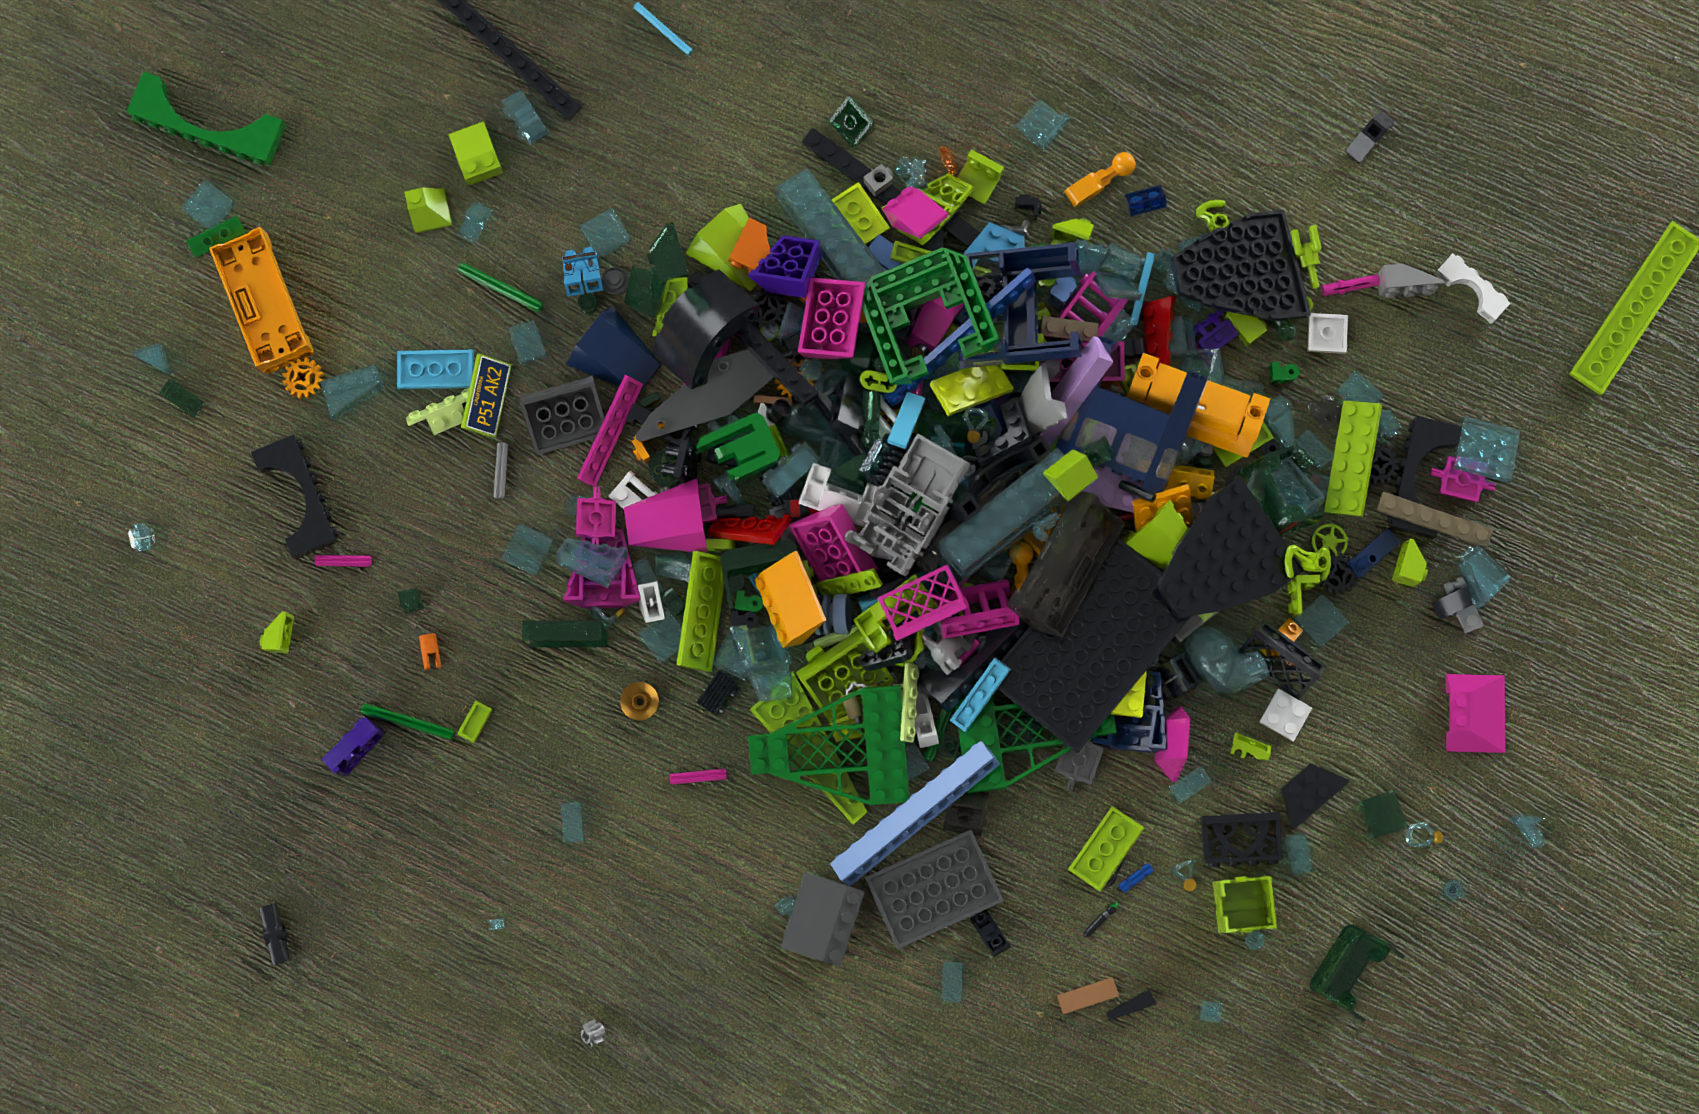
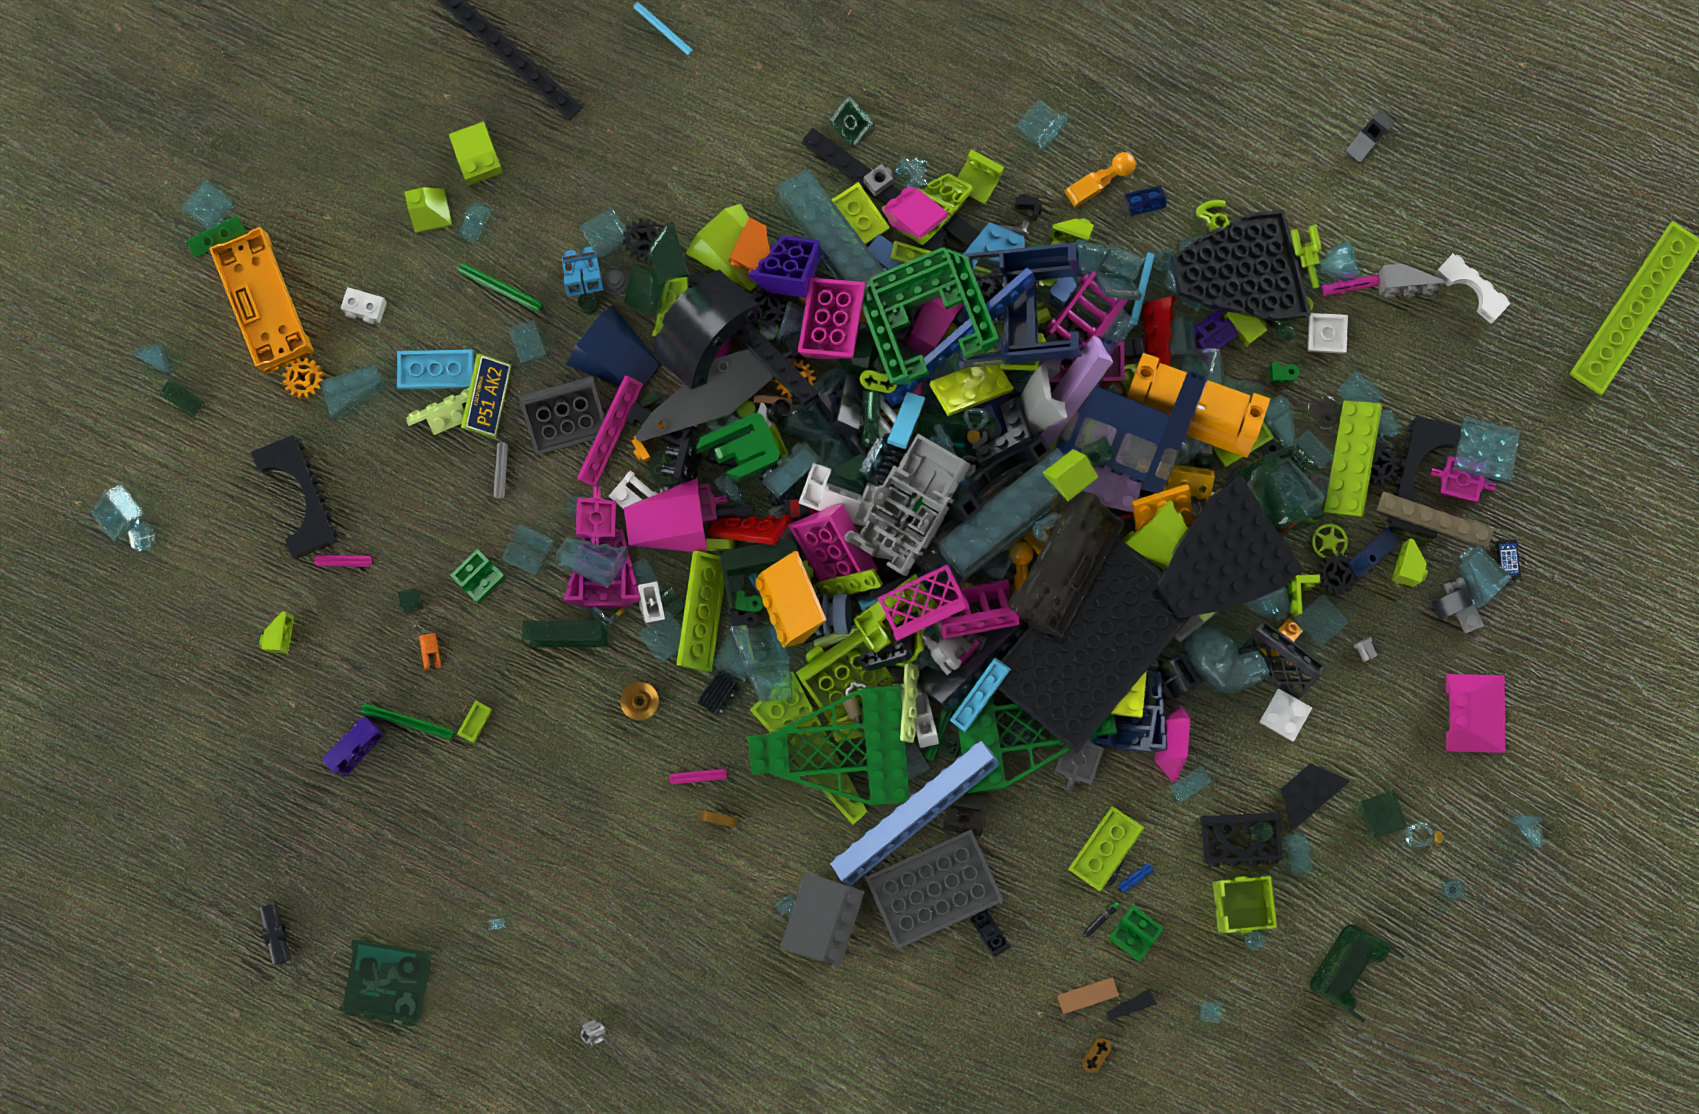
green arch [126,71,286,166] -> none
clear light blue brick [501,89,549,144] -> none
clear light blue tile [561,802,584,843] -> none
clear light blue slope [655,552,691,582] -> none
clear light blue gear [799,358,824,382] -> none
black tile [910,343,930,358] -> none
clear orange gear [939,146,958,175] -> none
clear light blue tile [941,962,963,1002] -> none
dark tan plate [1040,316,1099,342] -> none
black piece [1118,480,1156,503] -> none
clear light blue piece [1171,859,1196,892] -> none
lime plate [1231,732,1271,761] -> none
lime piece [1284,545,1331,581] -> none
none -> clear light blue slope [91,484,145,542]
none -> clear green panel [339,939,433,1026]
none -> white brick [340,287,387,324]
none -> green slope [450,549,506,604]
none -> black gear [623,218,664,260]
none -> pearl gold beam [700,810,738,828]
none -> lime tile [736,400,756,418]
none -> pearl gold beam [1082,1038,1111,1073]
none -> green slope [1108,905,1164,962]
none -> clear light blue slope [1244,587,1291,621]
none -> clear green wheel [1250,822,1272,843]
none -> clear light blue piece [1320,241,1360,279]
none -> light grey bush [1353,637,1377,662]
none -> tile [1496,540,1521,579]

